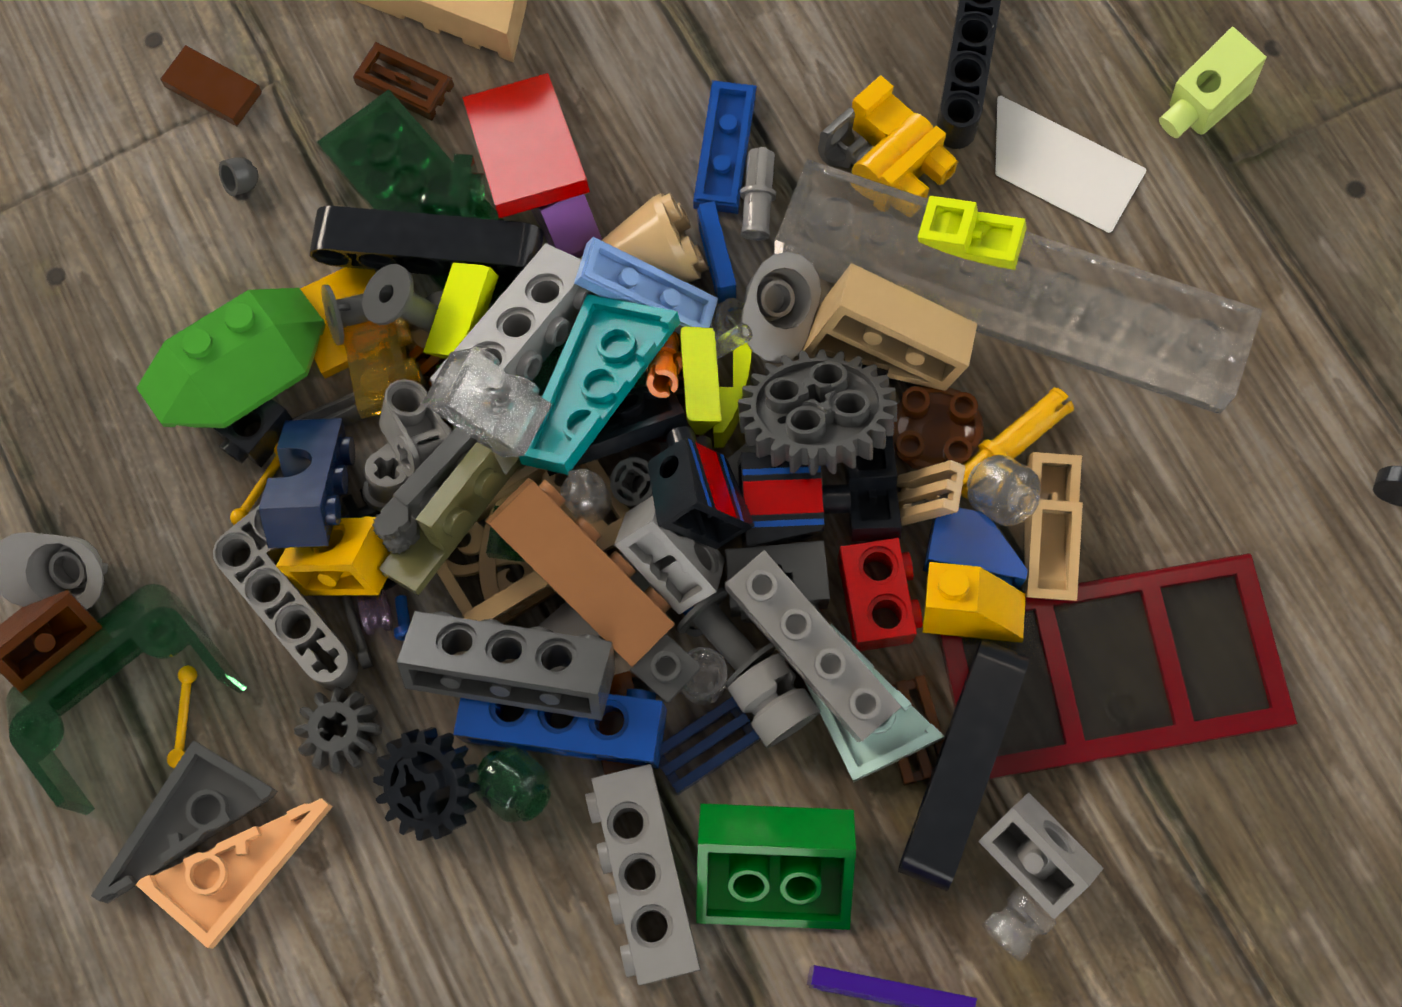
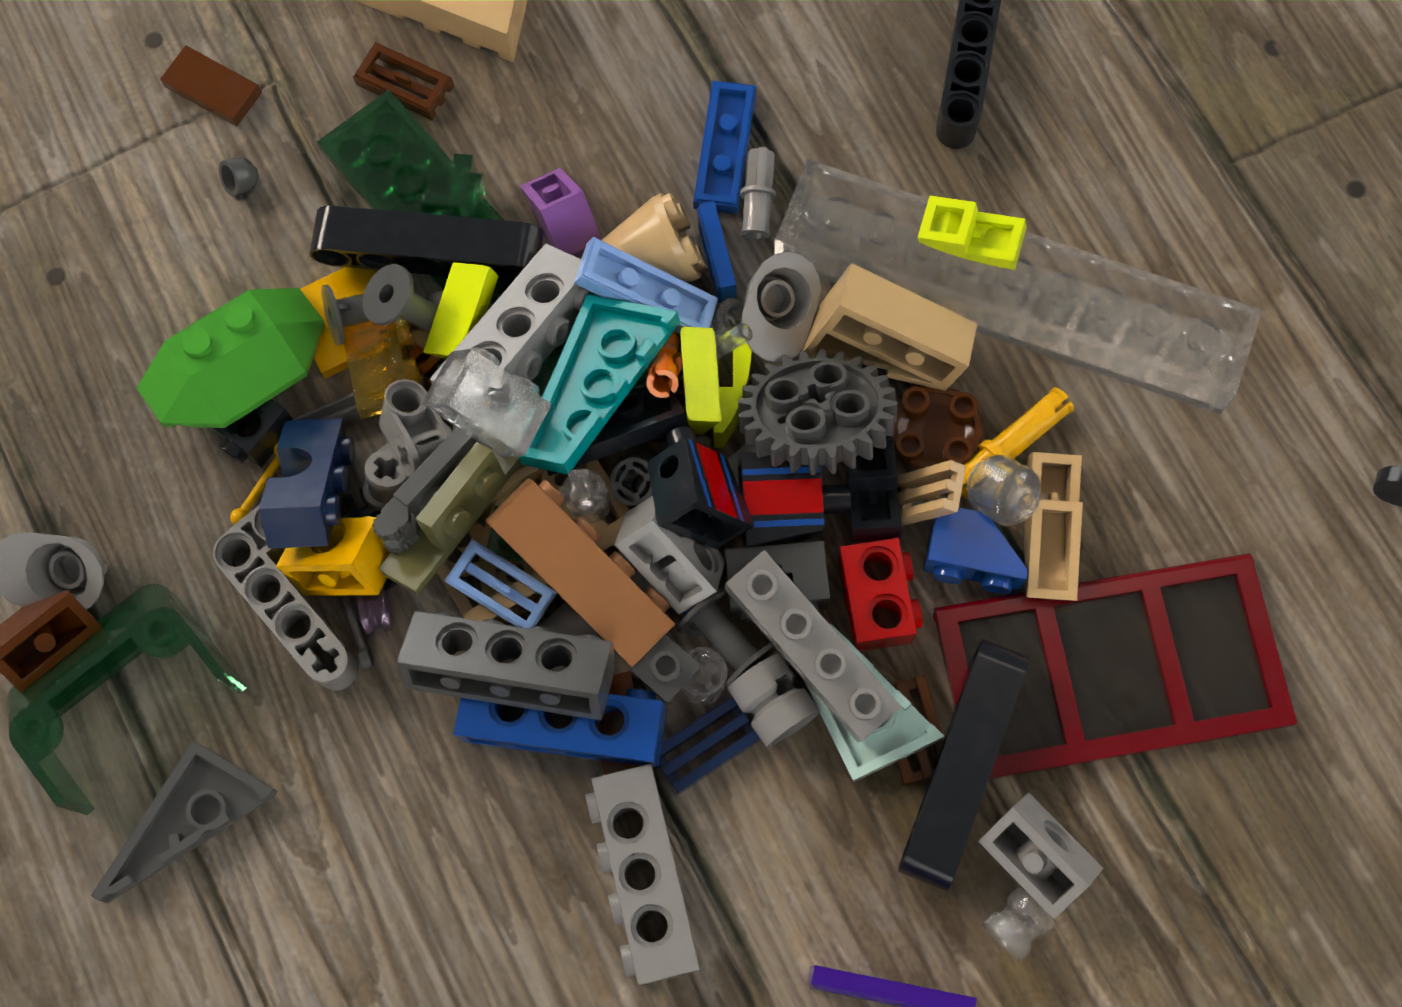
light nougat wing [136,798,333,949] -> none
yellow hinge [167,665,198,768] -> none
dark grey gear [294,687,382,774] -> none
black gear [373,727,481,841] -> none
blue piece [393,595,410,641] -> none
tile [462,73,590,218] -> none
clear green head [476,746,551,823] -> none
green slope [696,803,856,930] -> none
yellow hips [818,75,958,213] -> none
yellow slope [922,562,1026,643] -> none
white sticker [995,96,1146,233] -> none
yellowish green torso [1159,26,1267,138] -> none
none -> light blue tile [445,539,557,629]

